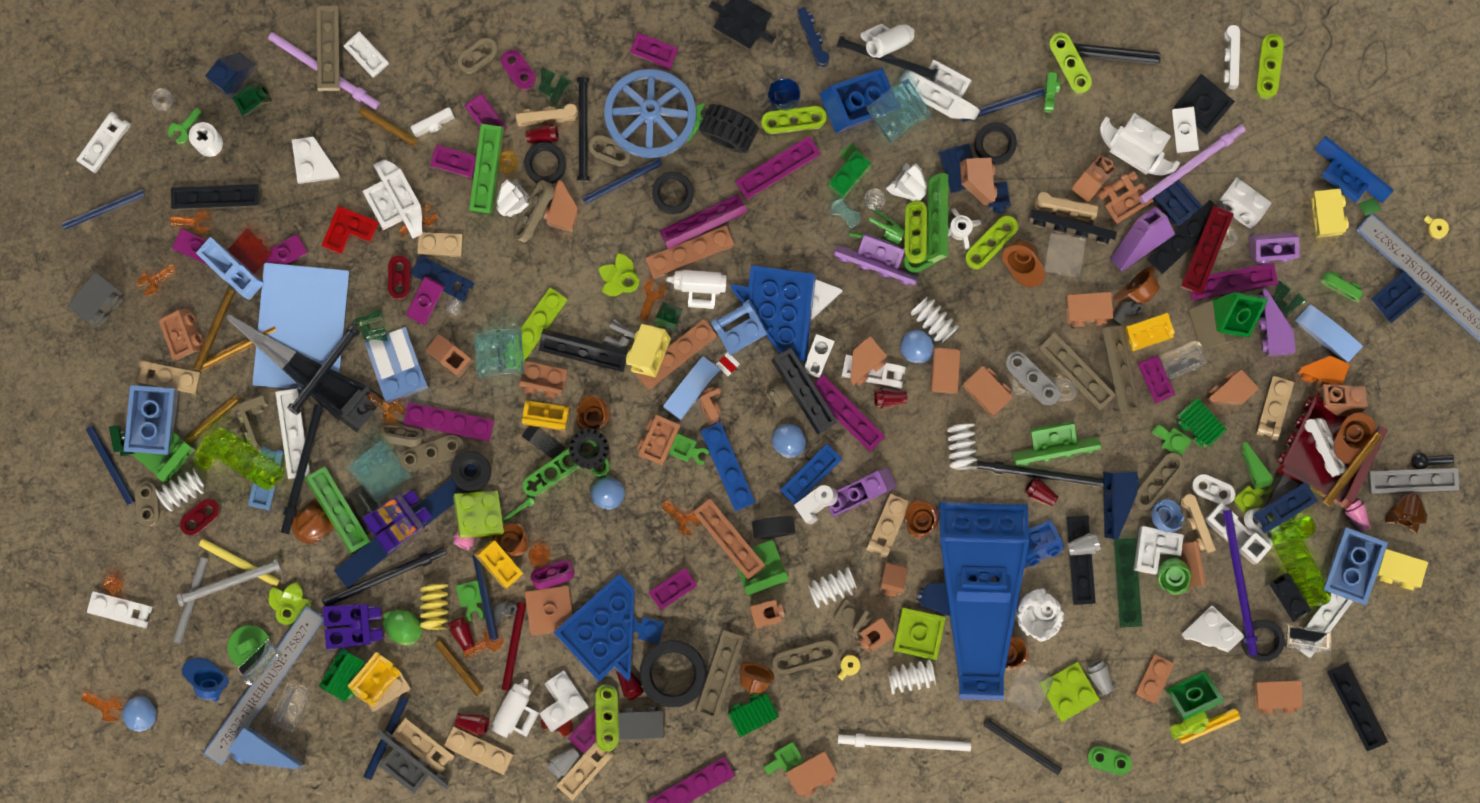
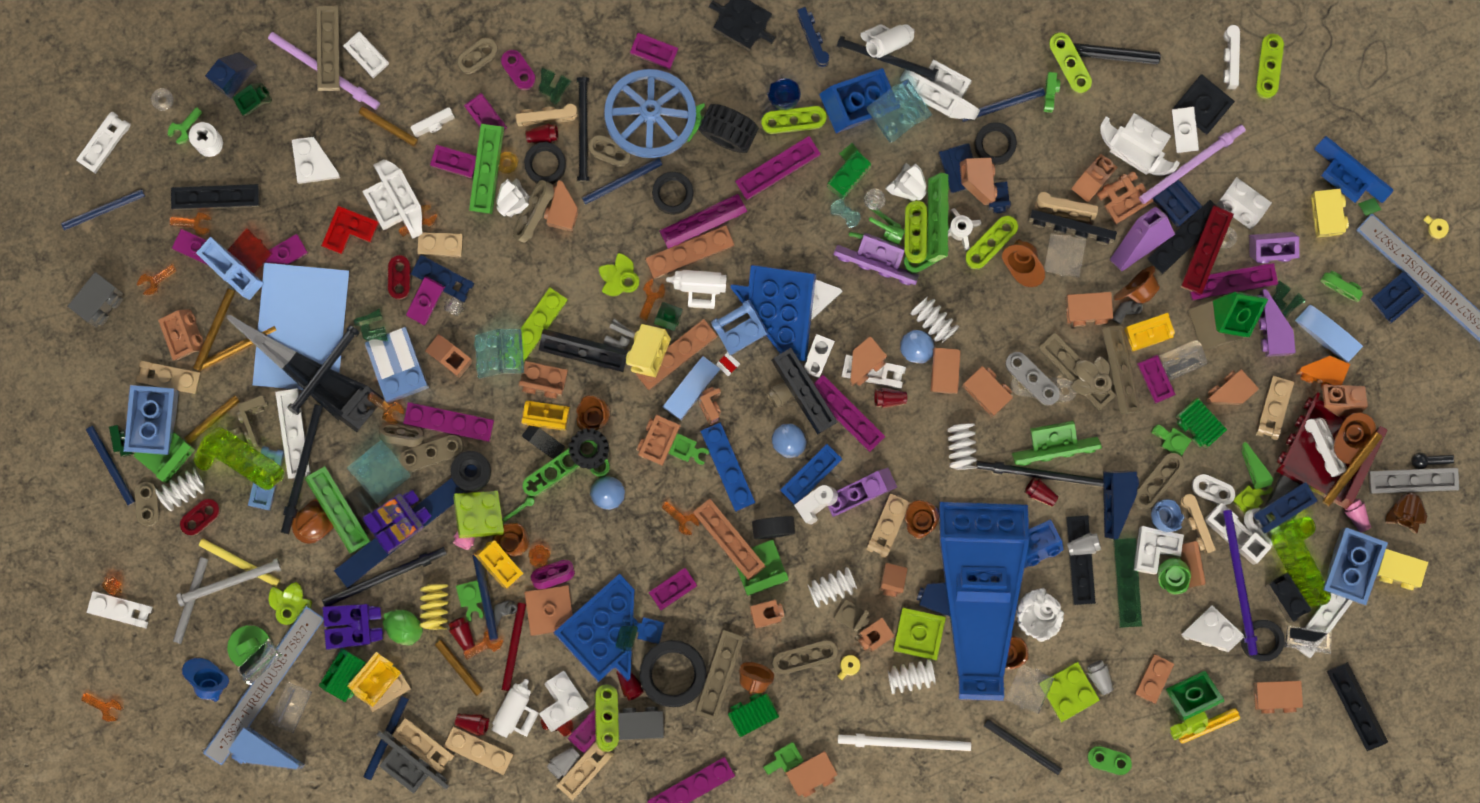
medium blue hair [122,696,157,732] -> none
none -> slope [616,626,638,651]
none -> dark tan plate [1071,357,1112,396]

